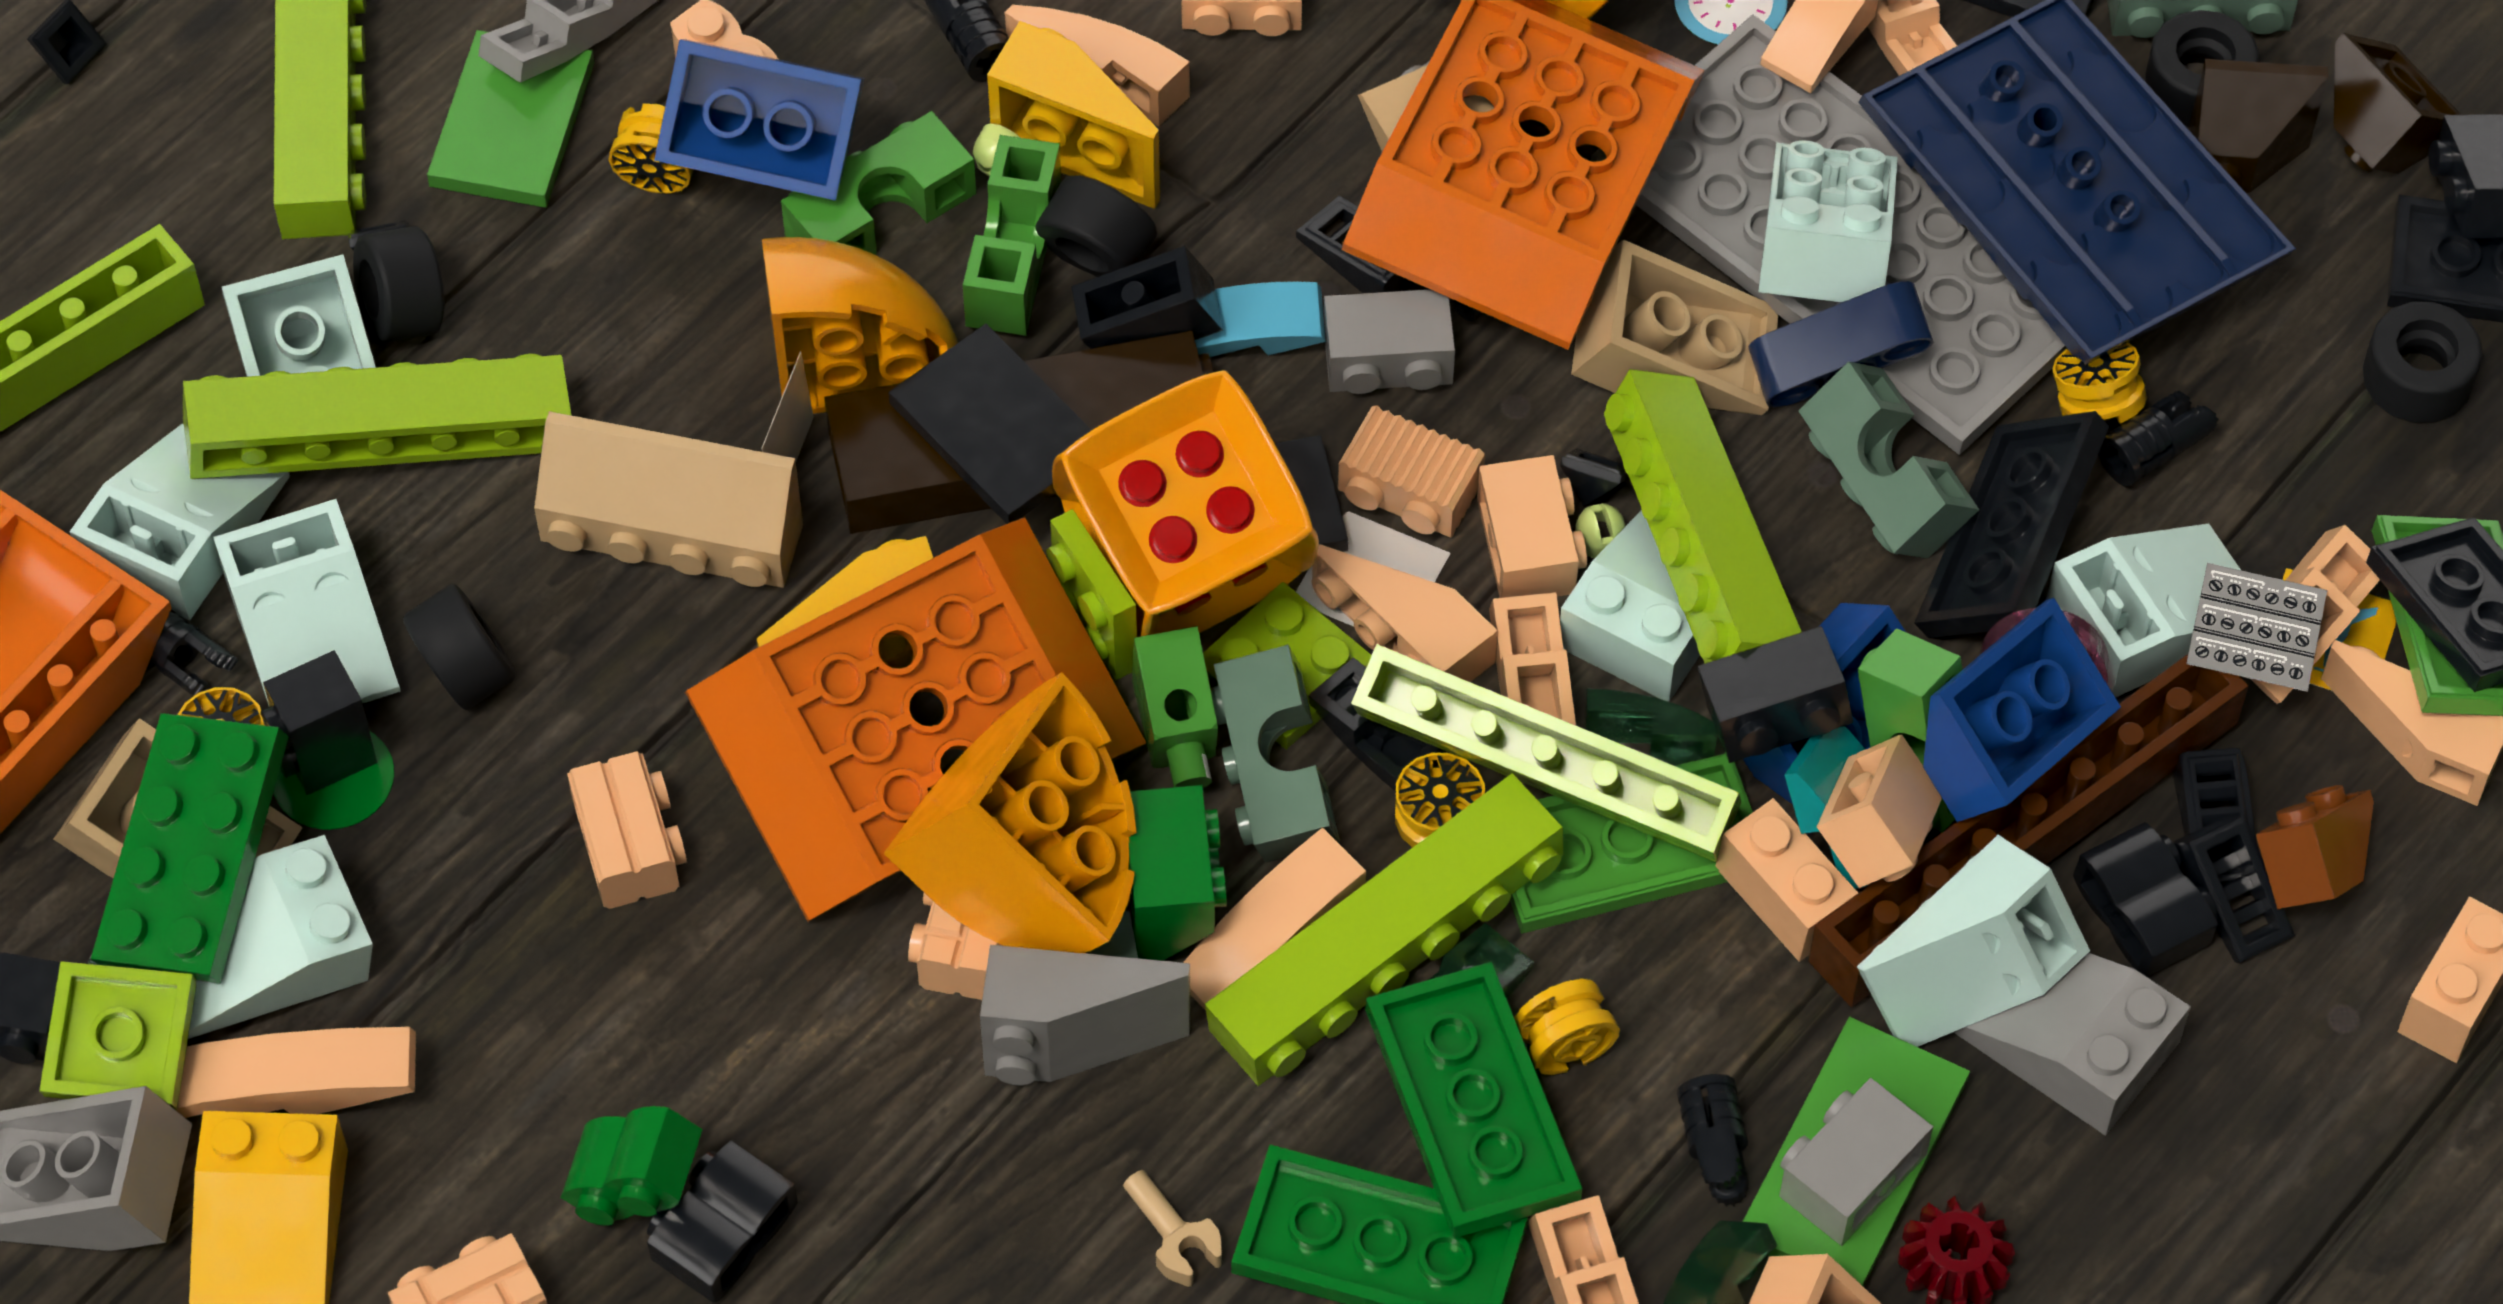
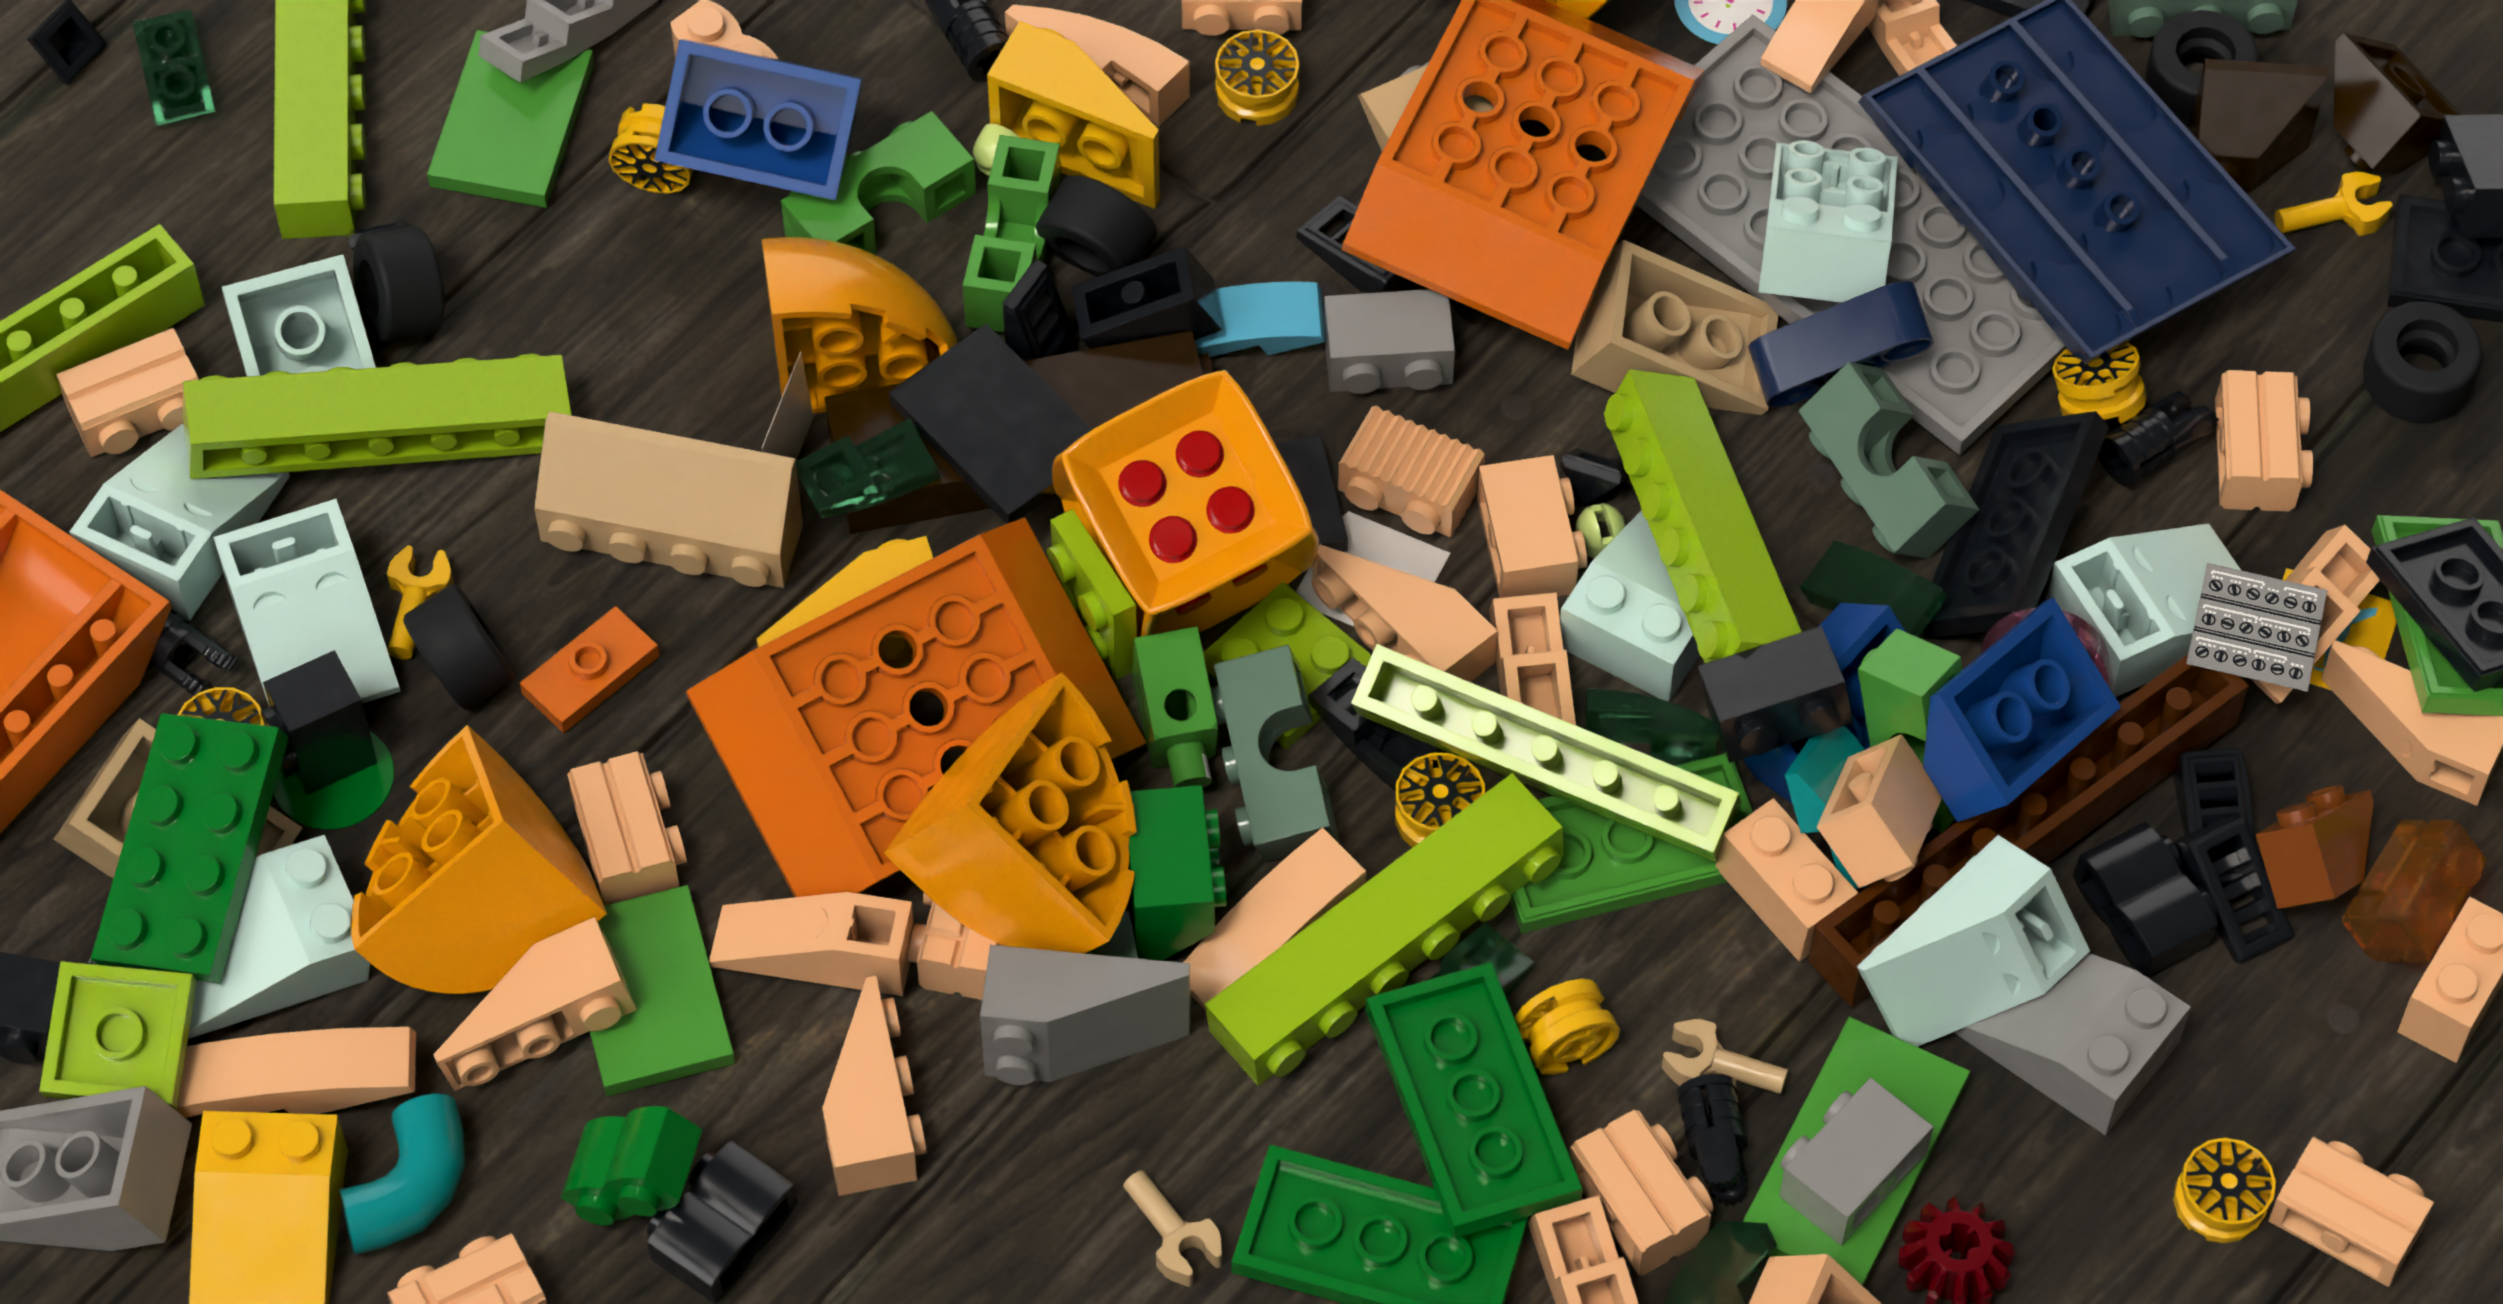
none -> light nougat brick [56,328,199,458]
none -> clear green slope [132,9,216,126]
none -> teal cylinder [339,1094,465,1255]
none -> light orange brick [351,725,607,994]
none -> yellow bar [387,545,454,660]
none -> light nougat slope [433,917,637,1091]
none -> orange plate [520,606,660,733]
none -> bright green tile [589,885,735,1097]
none -> light nougat slope [709,892,914,996]
none -> clear green slope [796,418,941,518]
none -> light nougat slope [822,975,927,1196]
none -> black slope [1003,260,1077,361]
none -> yellow wheel [1215,29,1300,126]
none -> light nougat brick [1569,1109,1713,1276]
none -> tan bar [1662,1019,1789,1095]
none -> clear green slope [1799,540,1948,637]
none -> yellow wheel [2173,1138,2276,1243]
none -> light nougat brick [2215,370,2313,512]
none -> light nougat brick [2268,1137,2434,1287]
none -> yellow bar [2275,171,2393,236]
none -> clear orange brick [2342,820,2487,963]

